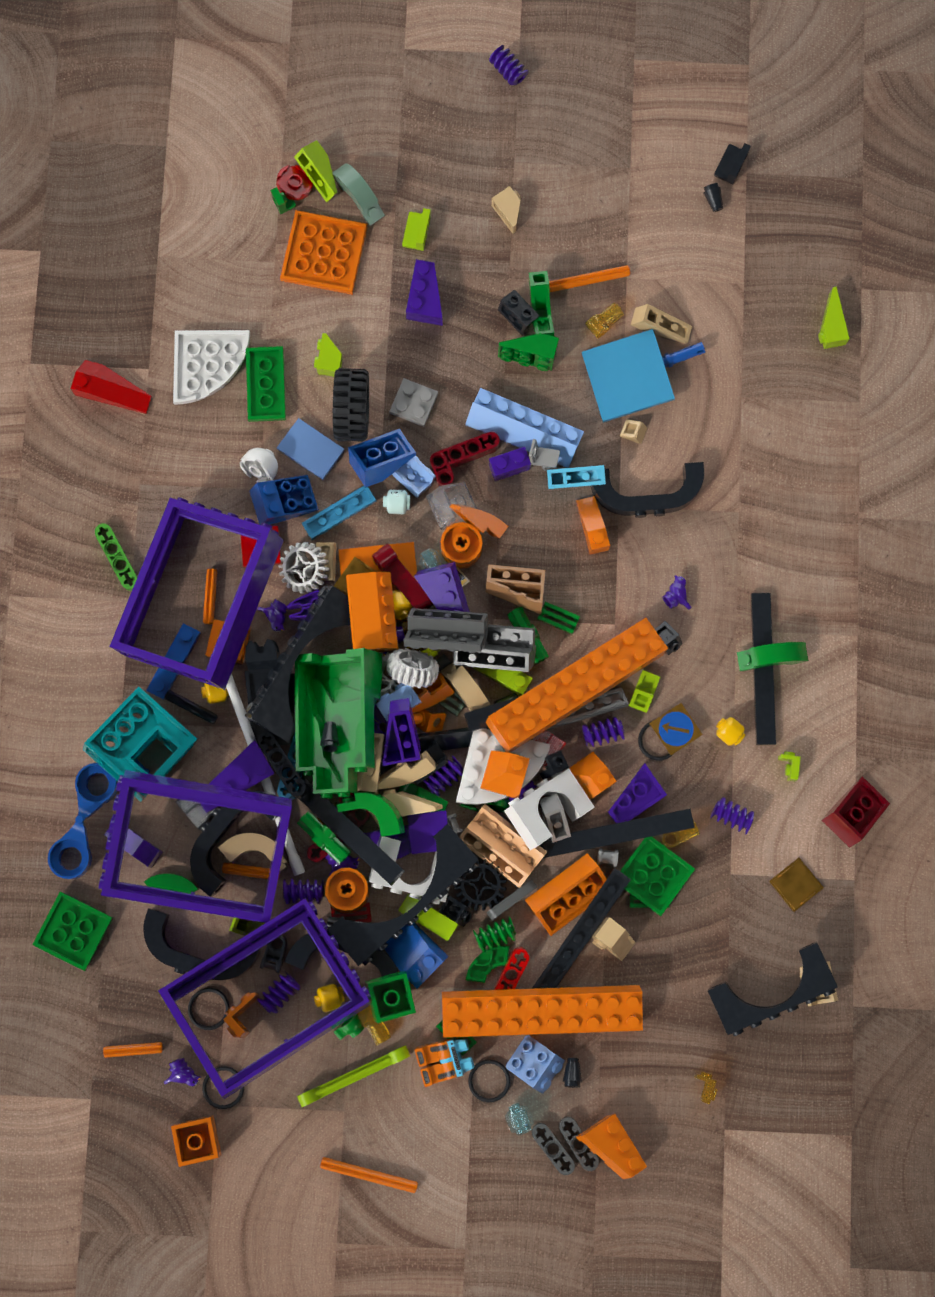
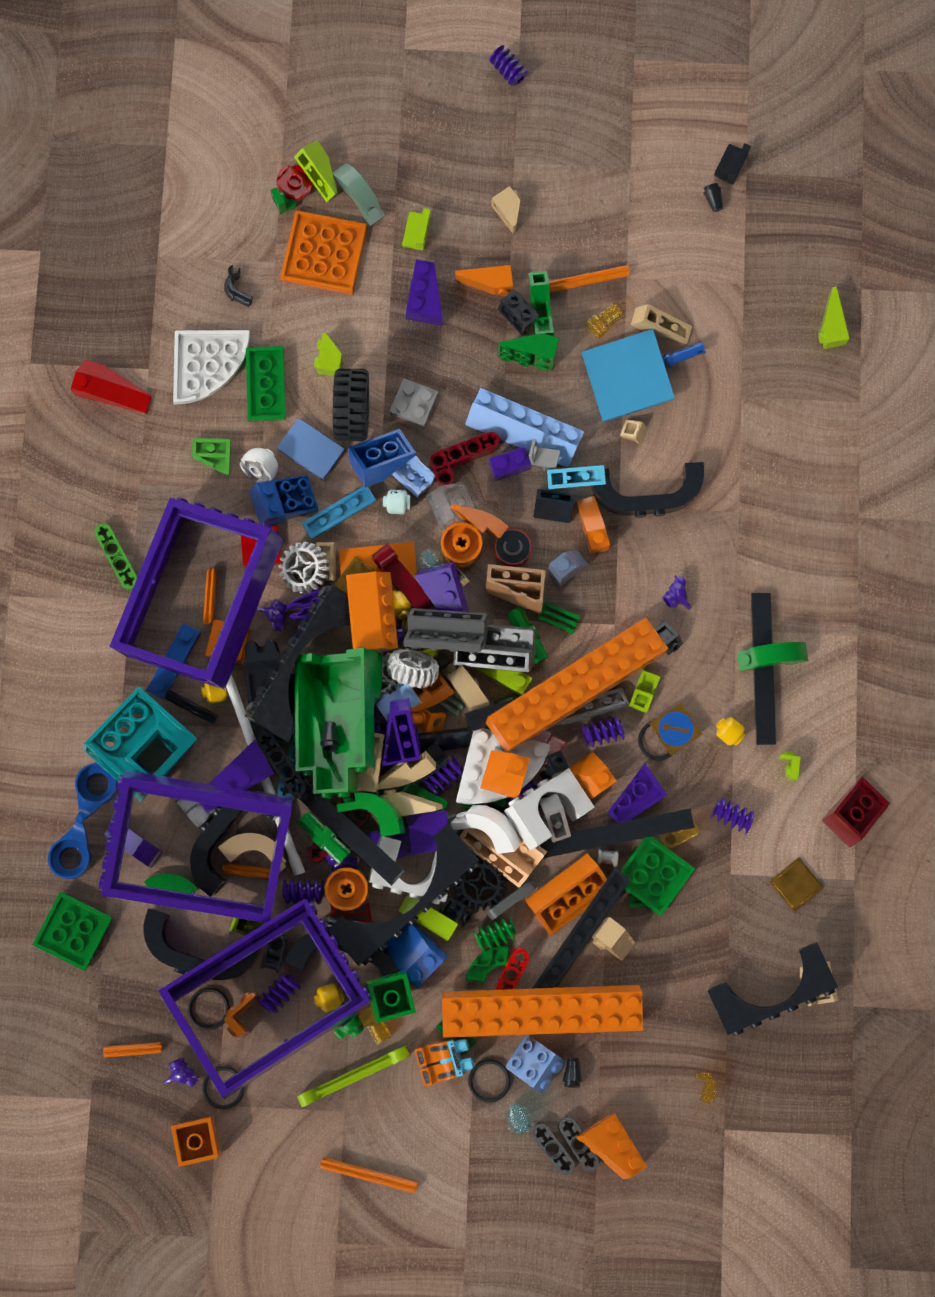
none -> bright green wing [192,438,231,476]
none -> black piece [224,265,253,307]
none -> white arch [451,805,522,854]
none -> orange slope [455,265,513,296]
none -> black tile [494,528,532,567]
none -> black panel [533,489,575,523]
none -> sand blue slope [548,550,589,587]

